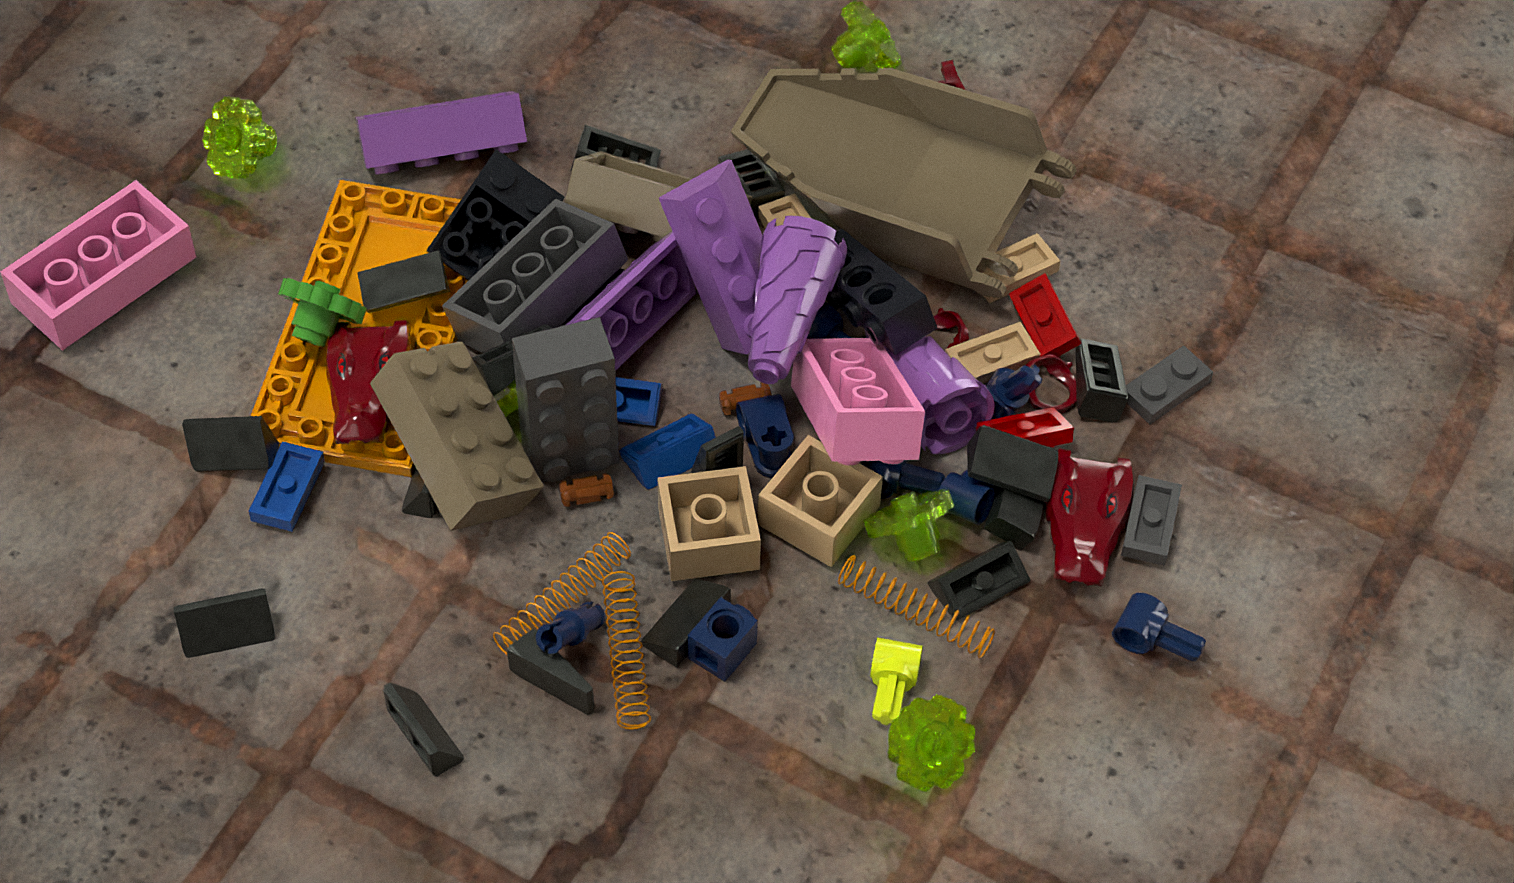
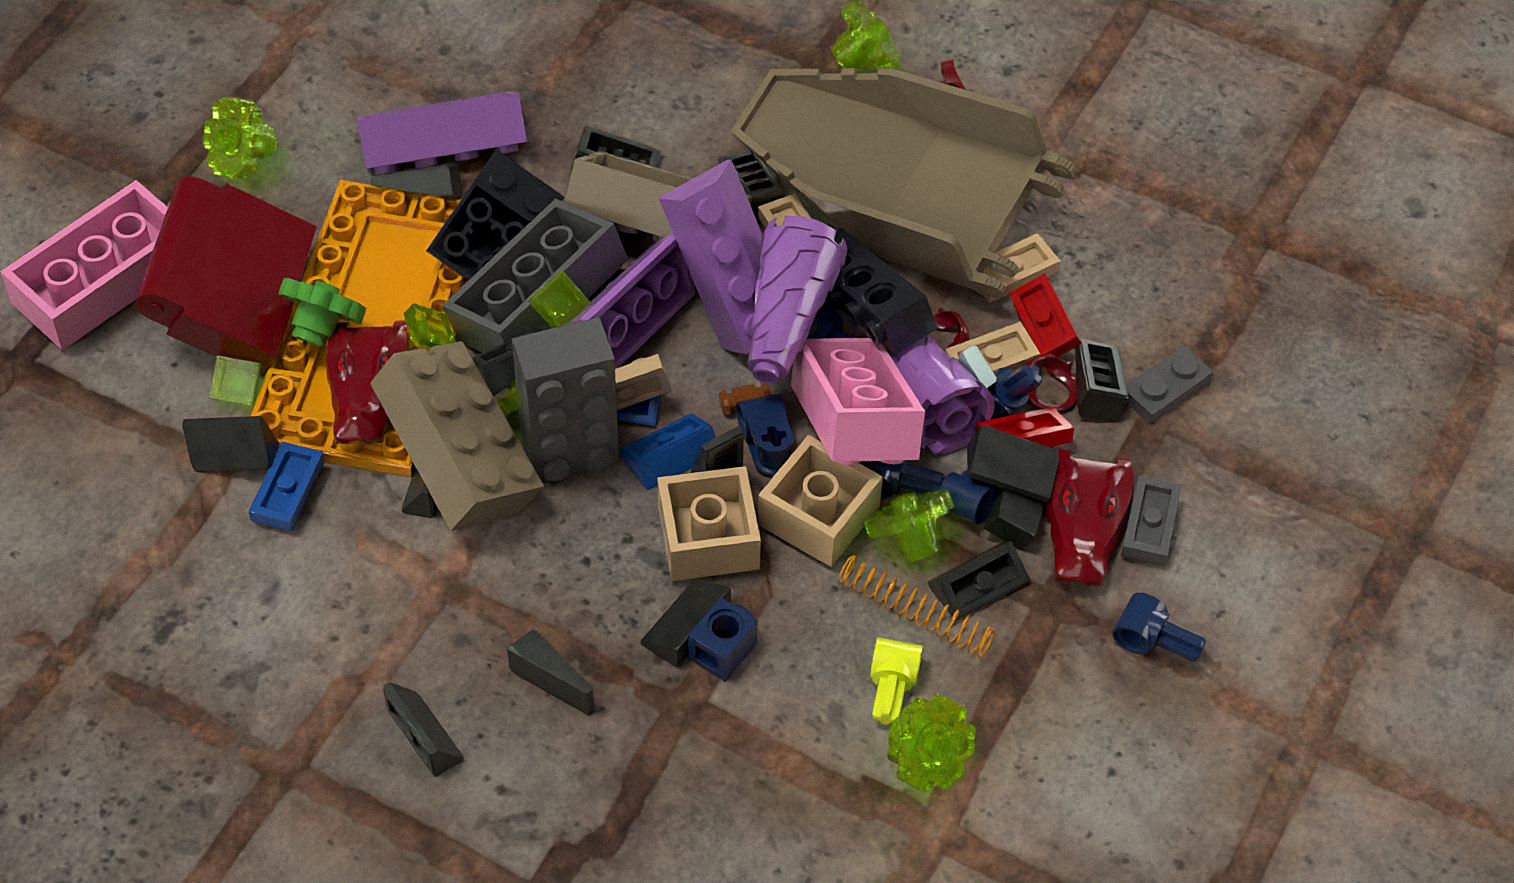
pearl dark grey slope [173,588,275,658] -> none
pearl dark grey slope [357,250,450,313] -> none
light orange piece [493,532,631,655] -> none
dark blue pin [536,601,605,654] -> none
dark orange piece [559,473,614,507] -> none
light orange piece [602,571,651,729] -> none
none -> dark red piece [135,176,317,377]
none -> clear neon green plate [209,355,262,406]
none -> pearl dark grey slope [370,163,463,198]
none -> clear neon green plate [403,303,456,351]
none -> clear neon green plate [528,270,591,328]
none -> tan plate [615,354,673,410]
none -> light aqua tile [958,345,997,387]

